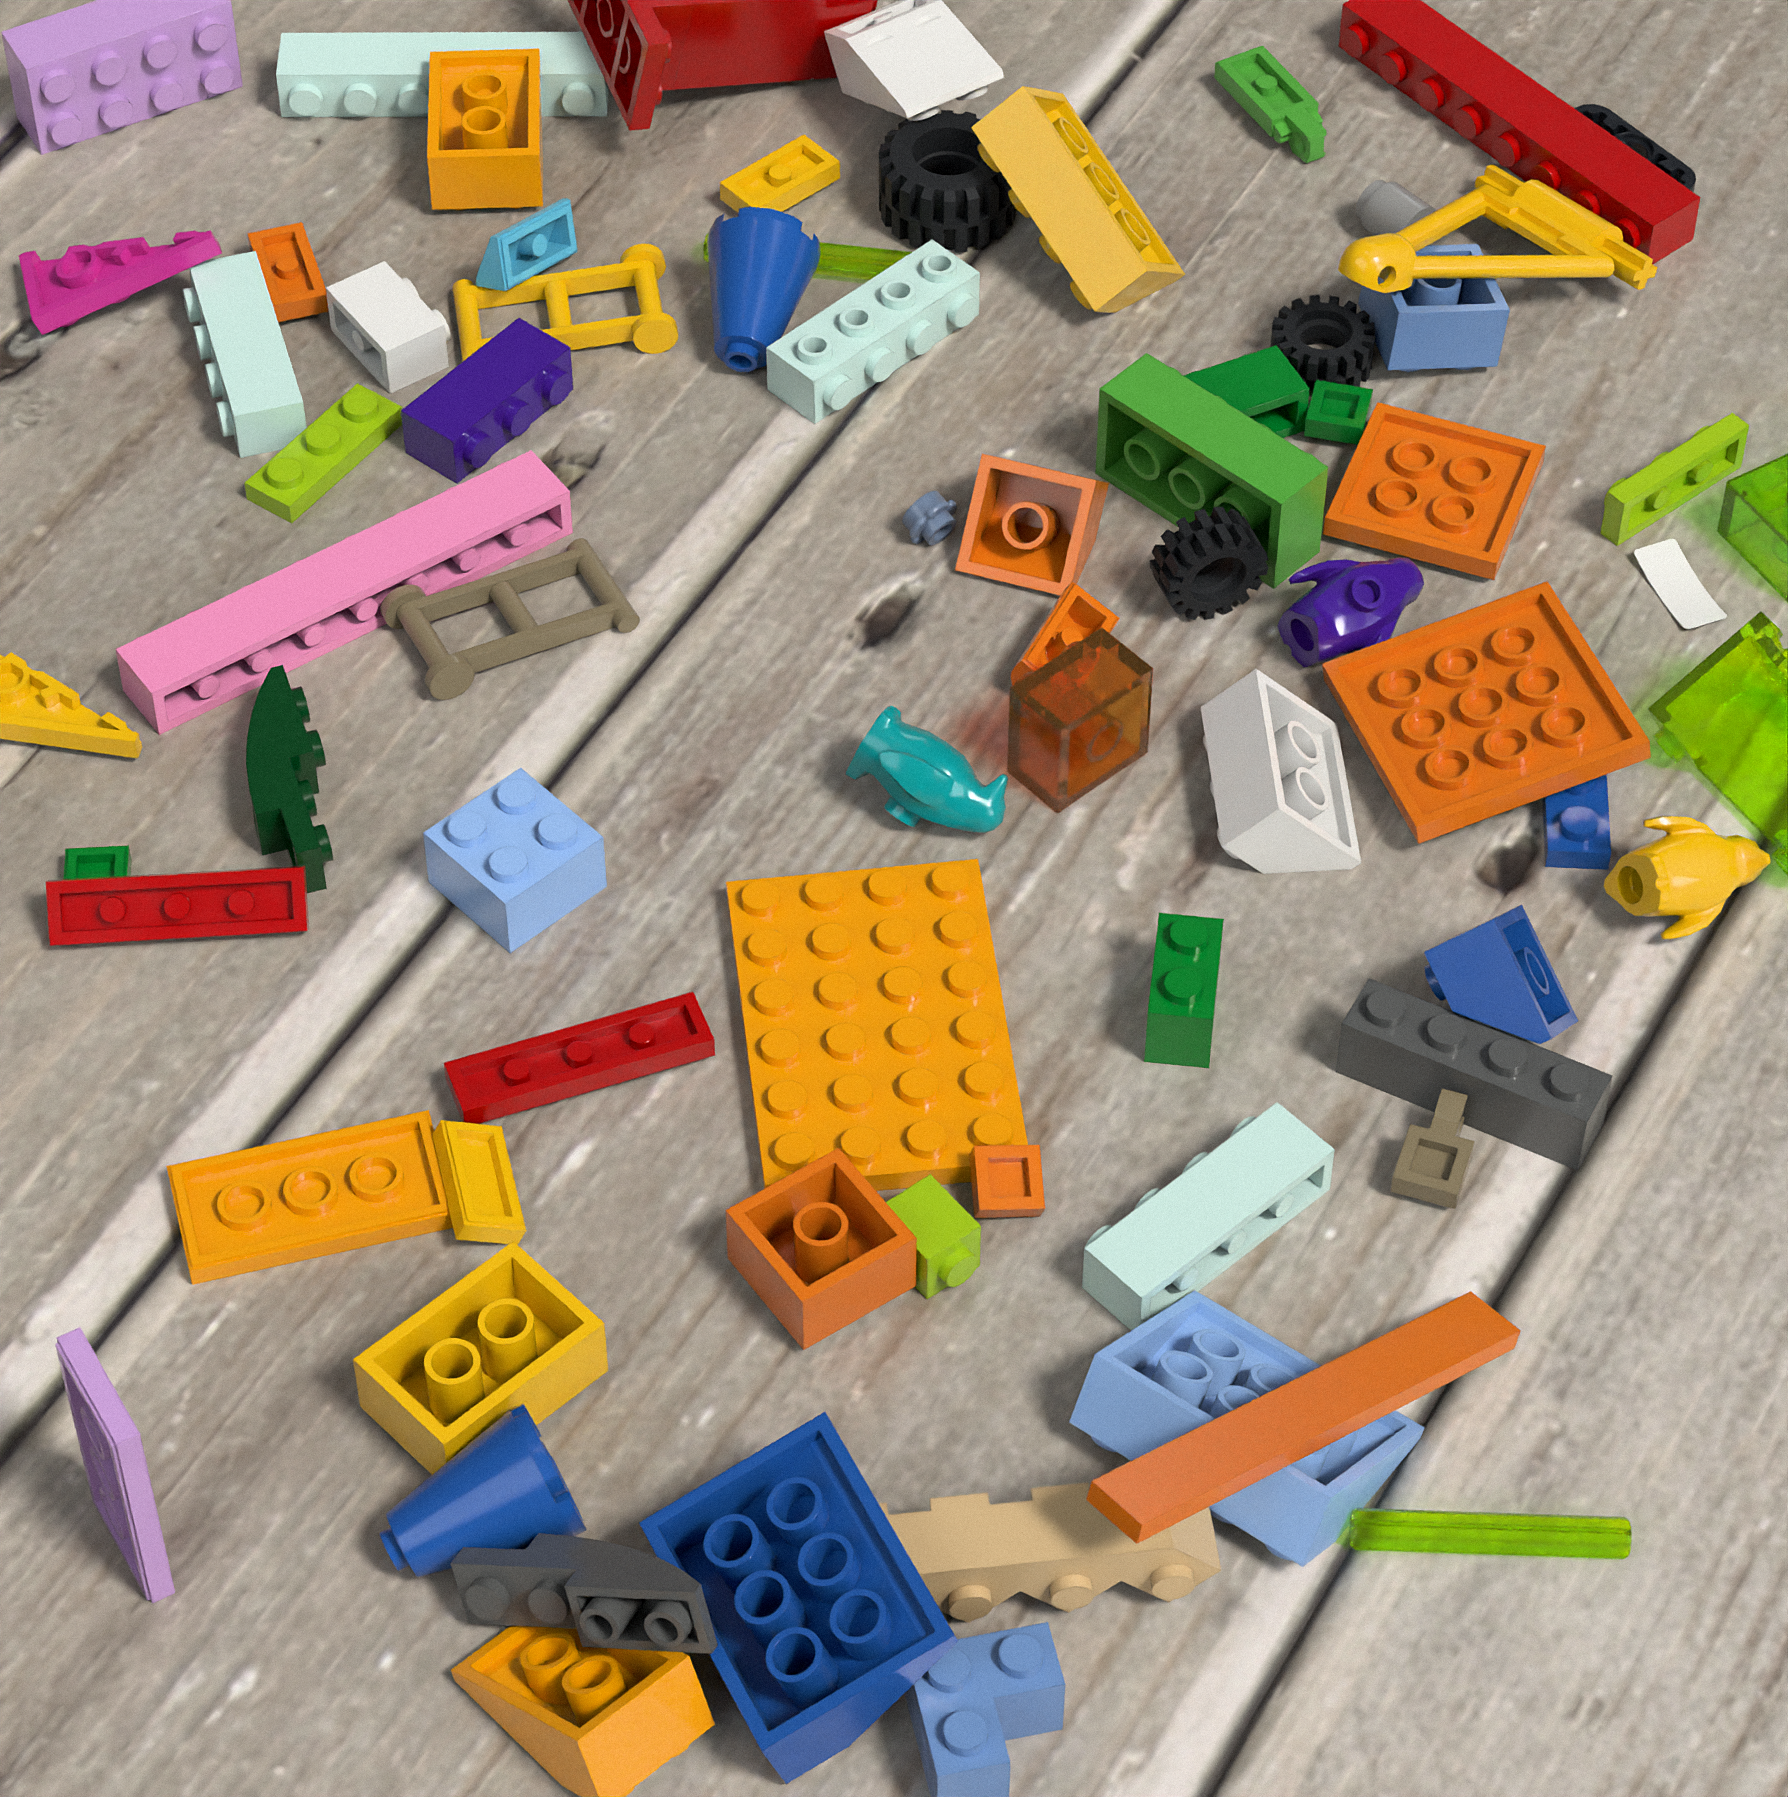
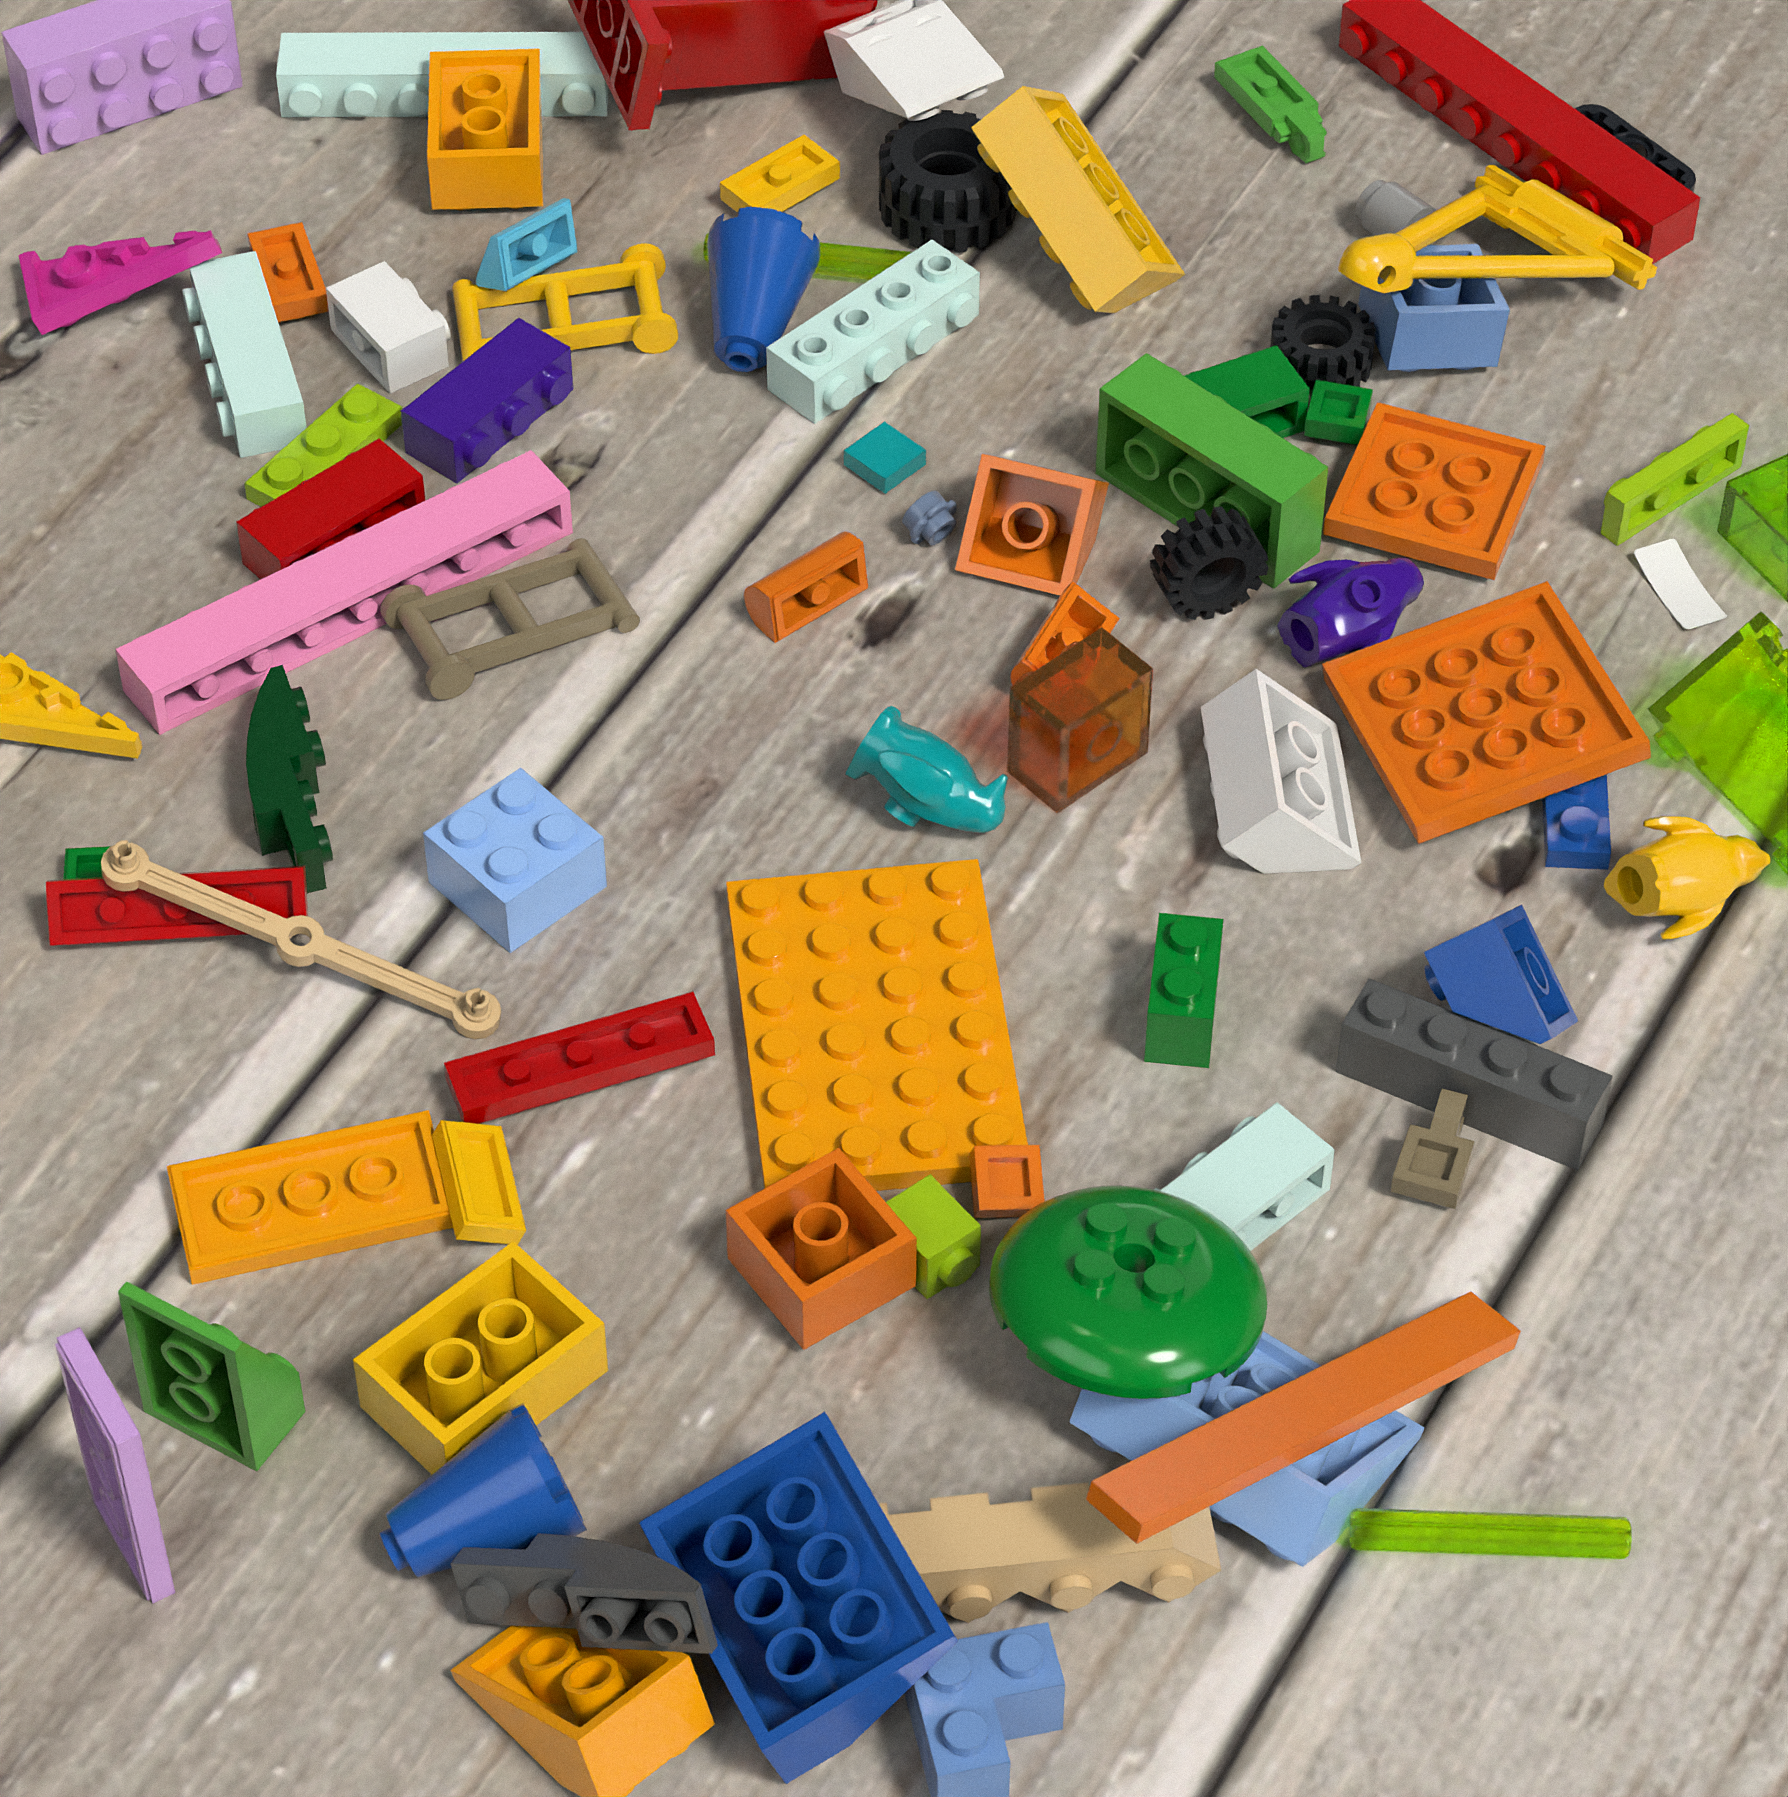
none -> tan piece [101,840,501,1039]
none -> bright green slope [118,1281,306,1472]
none -> red brick [236,438,426,580]
none -> orange brick [744,531,868,643]
none -> teal tile [843,421,926,494]
none -> green brick [989,1185,1268,1399]

